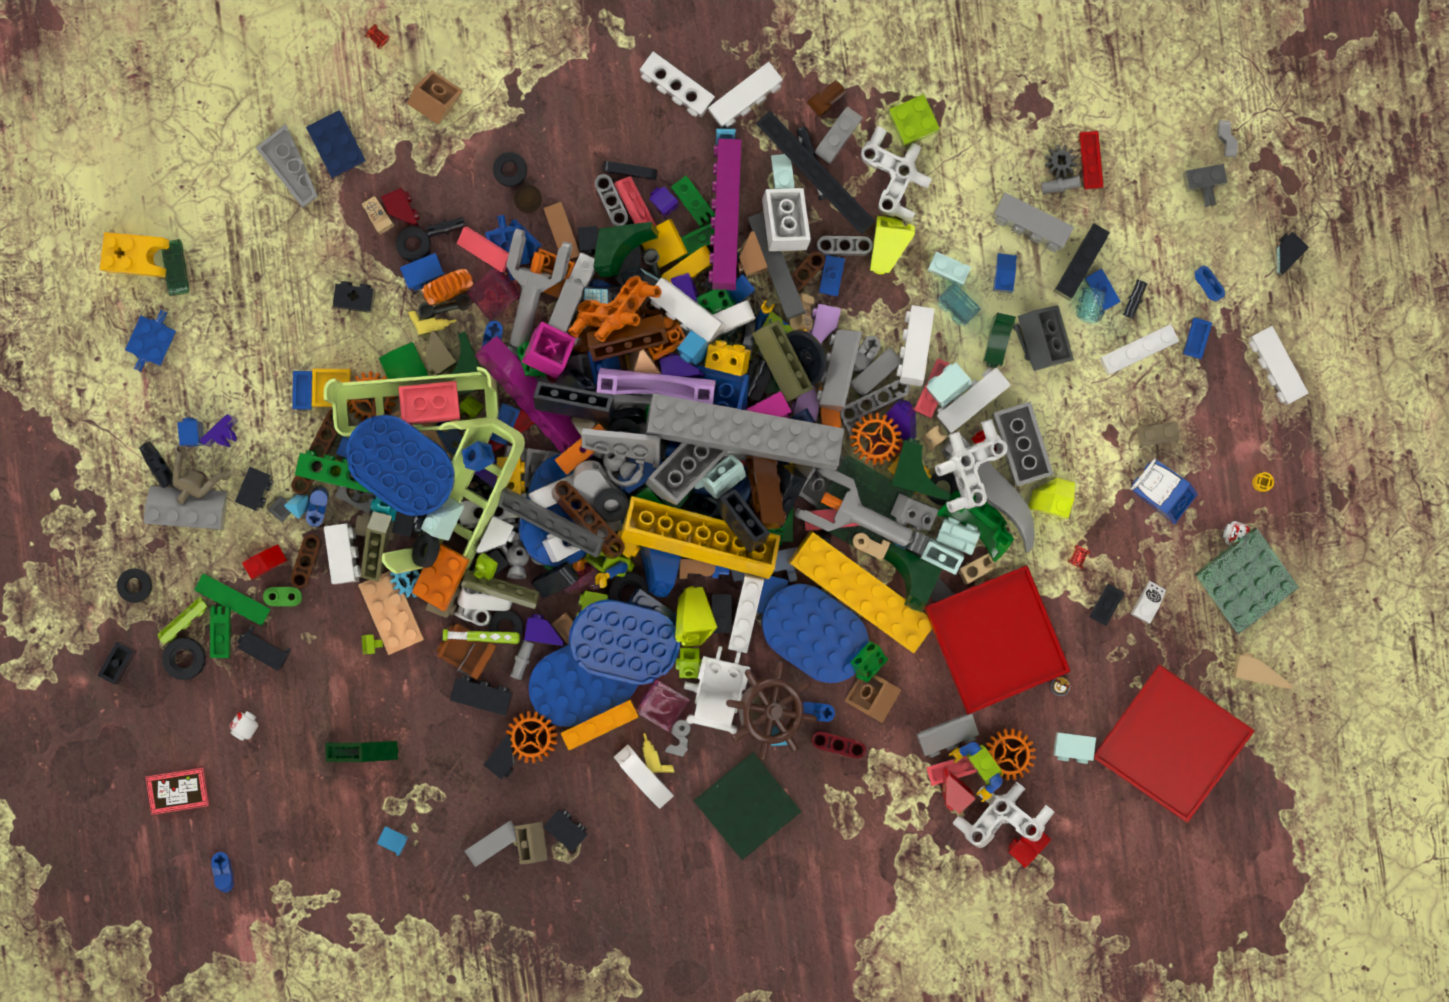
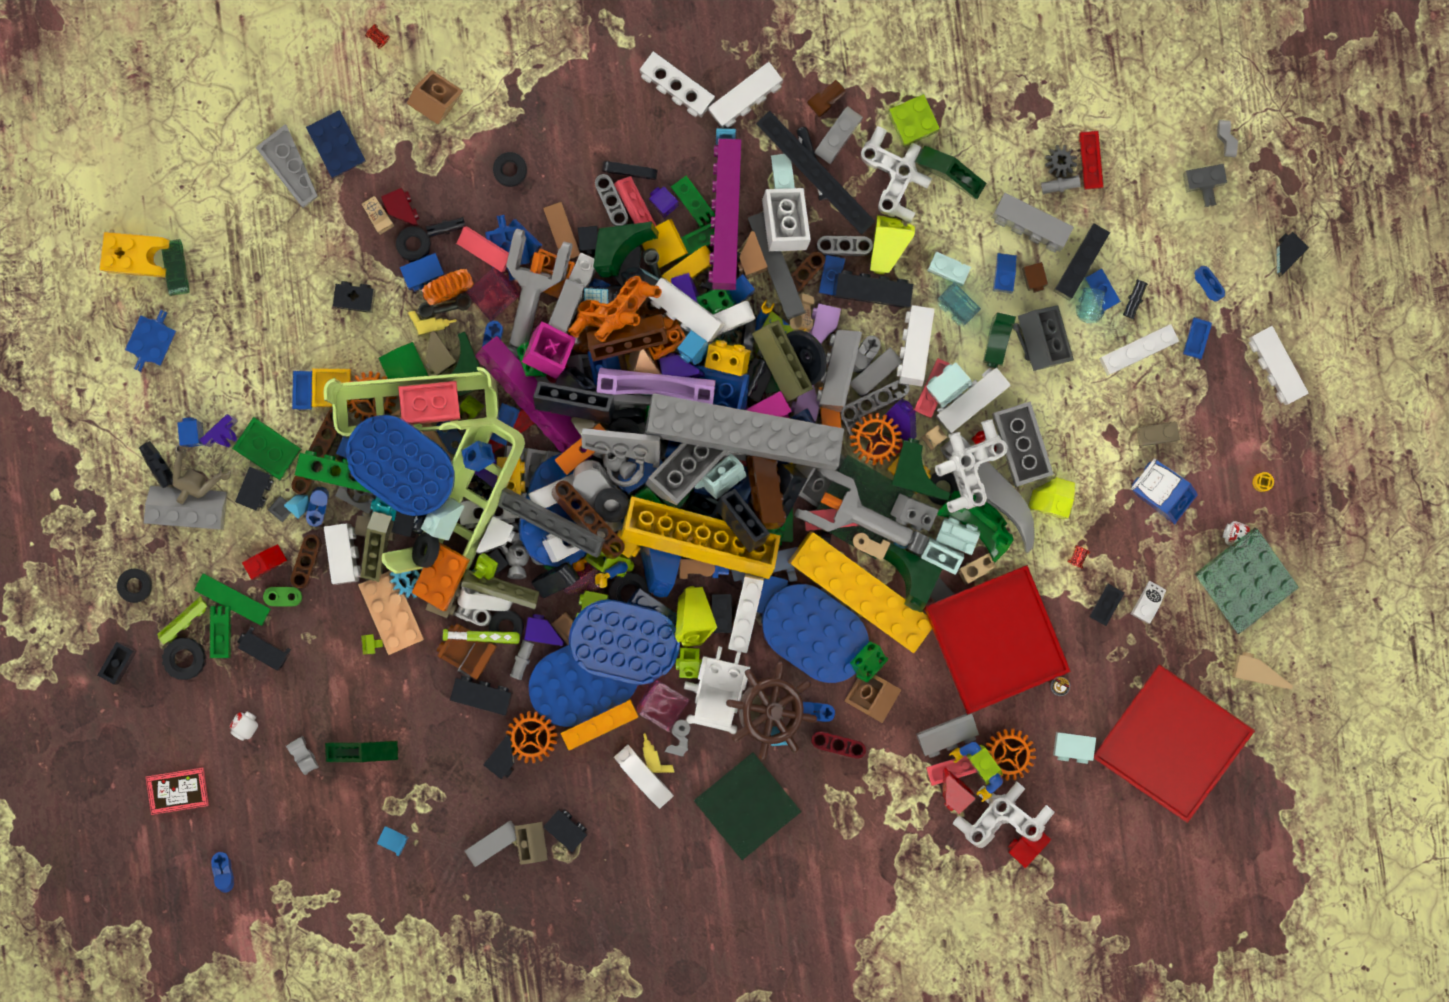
dark brown plate [514,185,542,213] -> none
none -> green tile [232,417,302,481]
none -> light grey leg [286,736,319,775]
none -> black brick [832,270,914,308]
none -> dark green arch [915,145,987,199]
none -> reddish brown brick [1022,262,1048,293]

